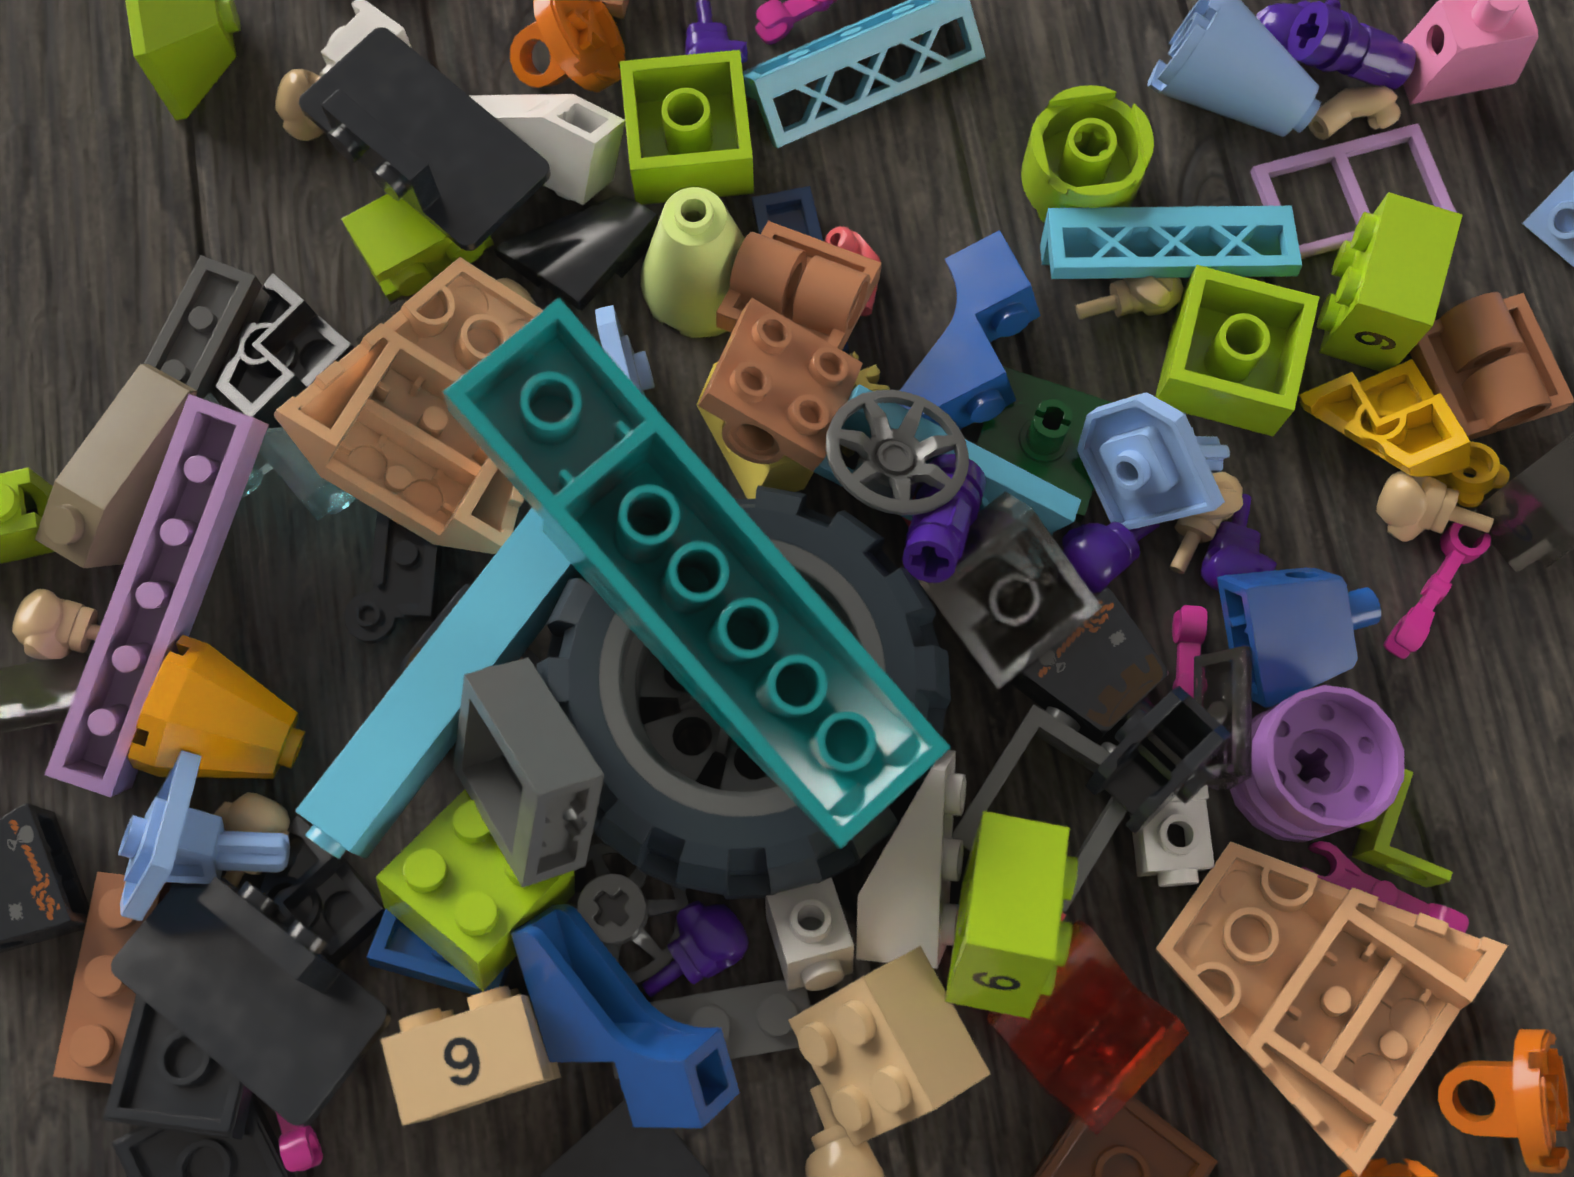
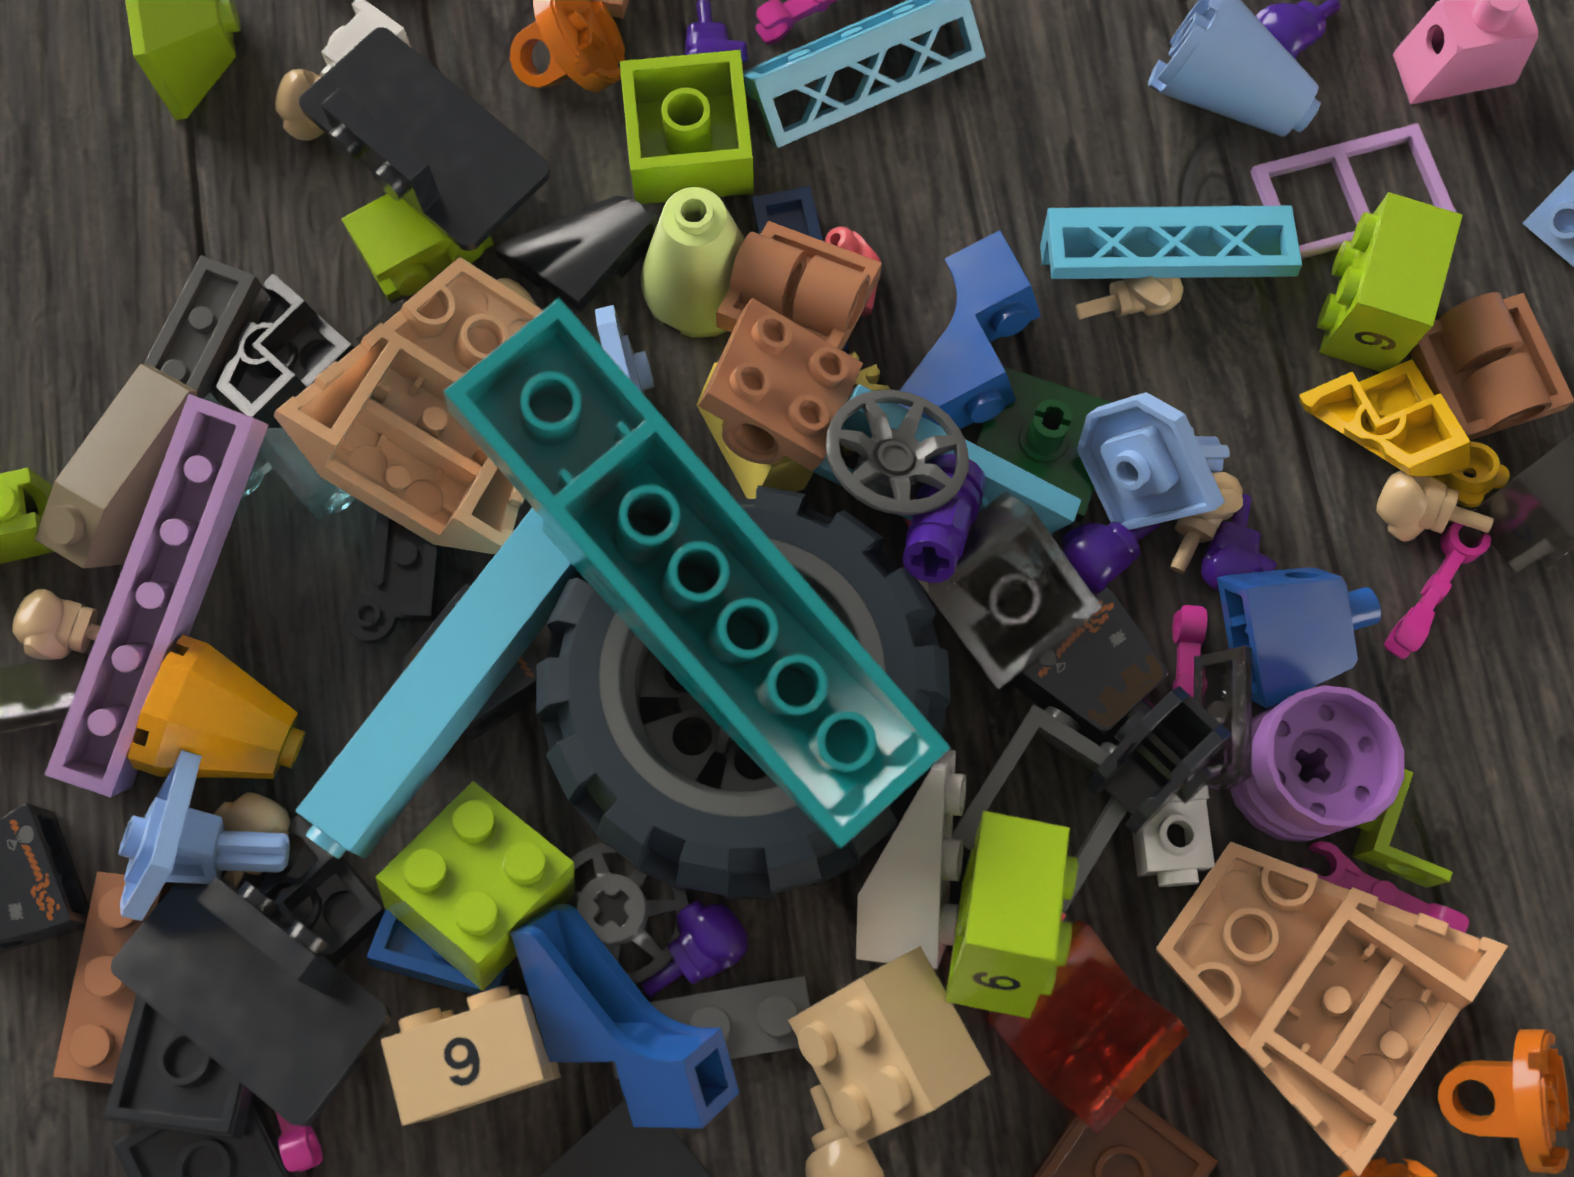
dark grey window [453,658,604,888] -> none
white slope [469,94,625,205] -> none
white brick [765,877,854,991] -> none
lime brick [1021,85,1154,224] -> none
lime brick [1155,265,1319,436] -> none
dark purple axle [1288,1,1416,90] -> none
tan arm [1308,86,1401,140] -> none

